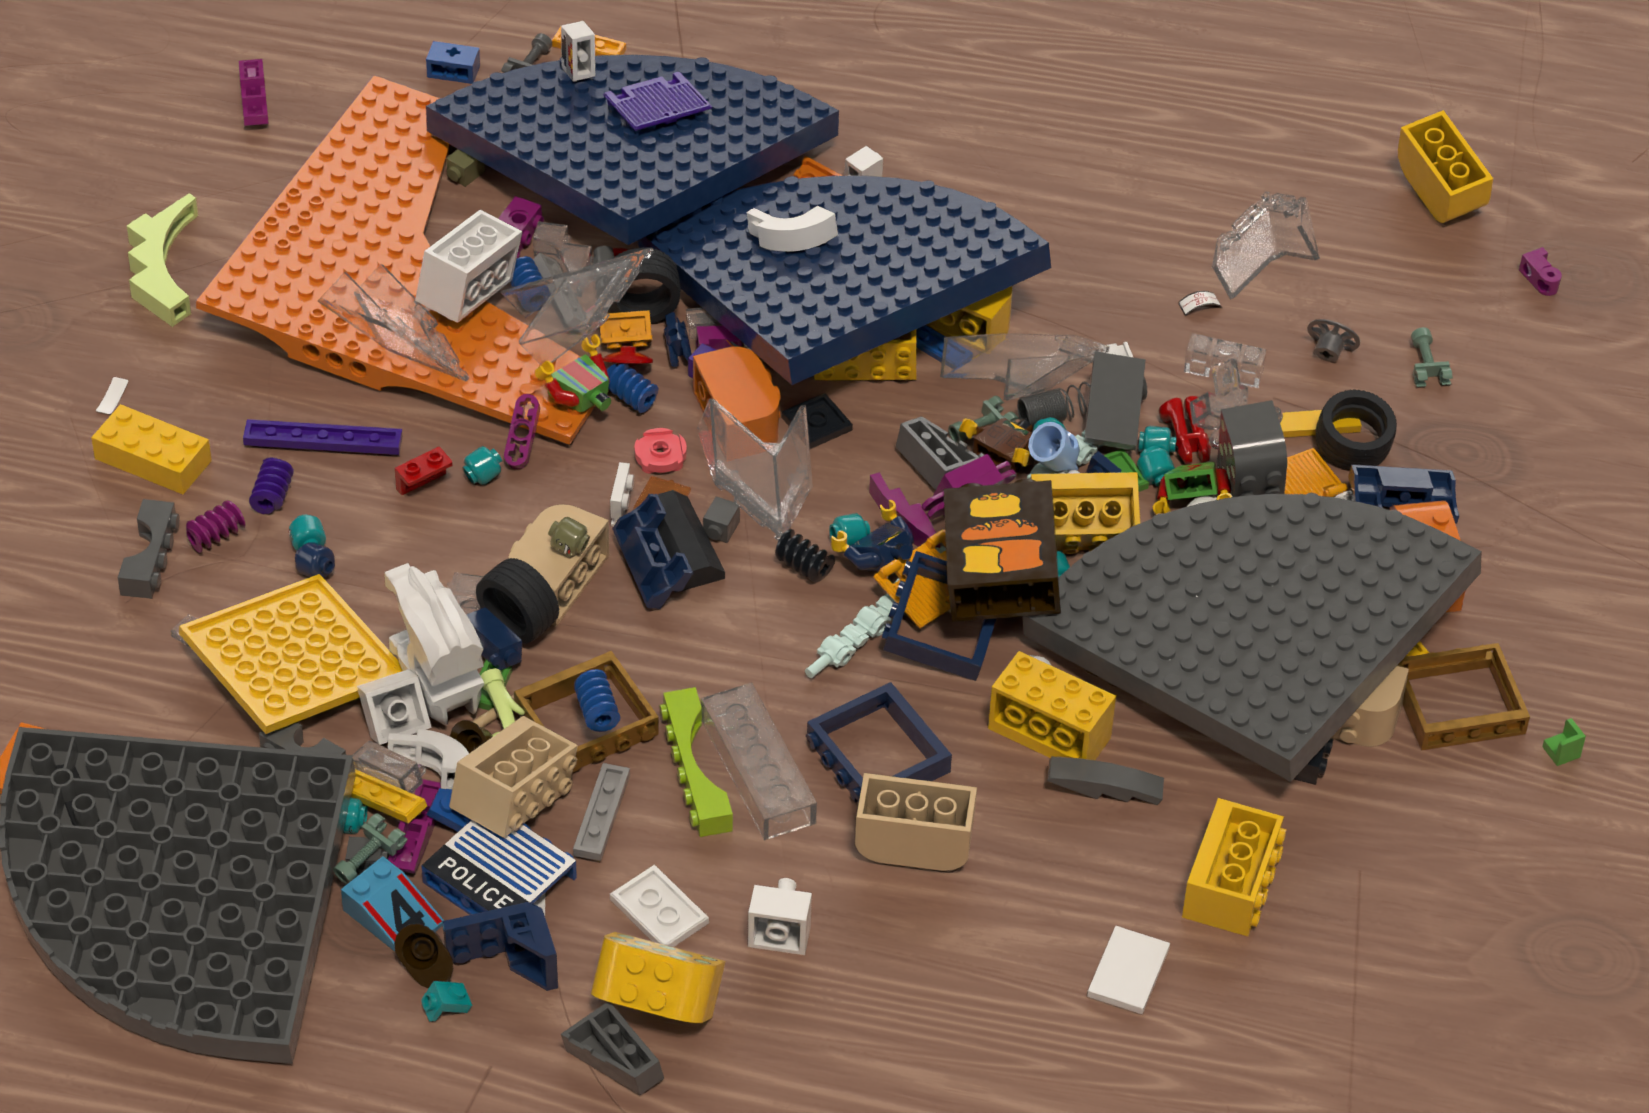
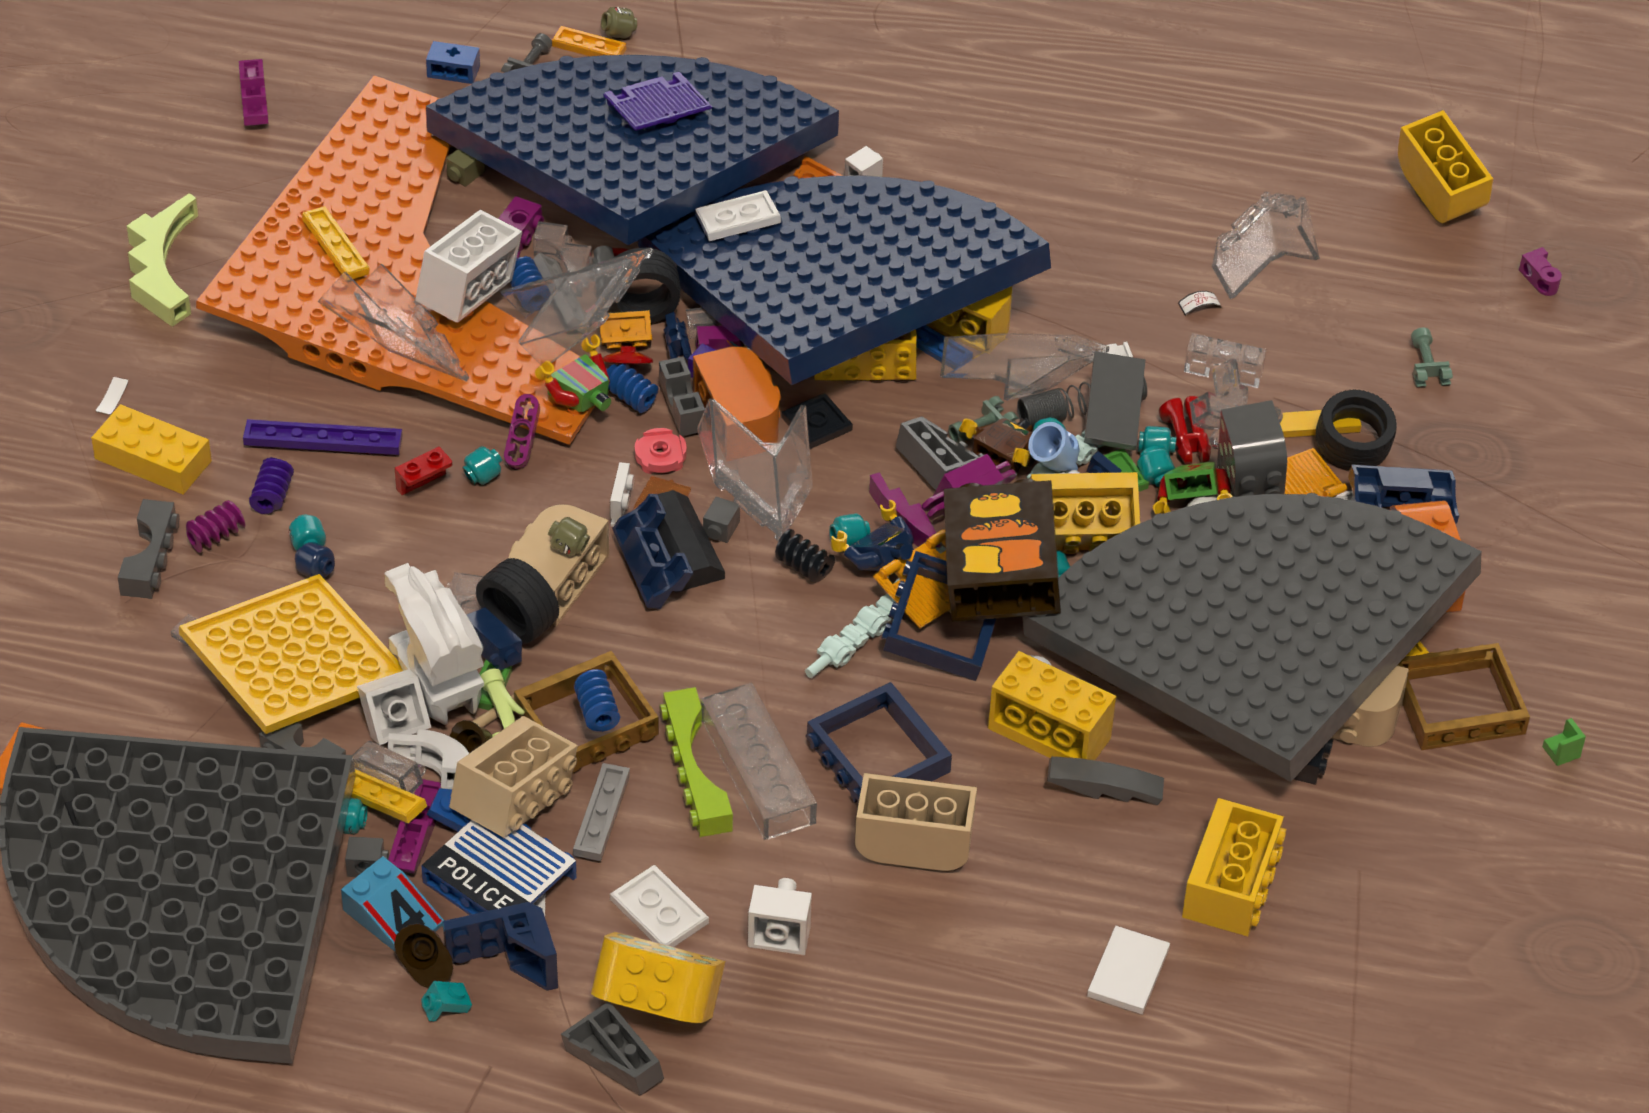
sand green bar [333,813,407,884] -> none
white brick [561,21,595,81] -> none
white arch [747,206,838,251] -> none
flat silver wheel [1307,319,1361,362] -> none
none -> yellow tile [302,206,370,281]
none -> olive head [601,7,637,39]
none -> dark grey arch [659,356,705,436]
none -> white tile [695,190,781,241]

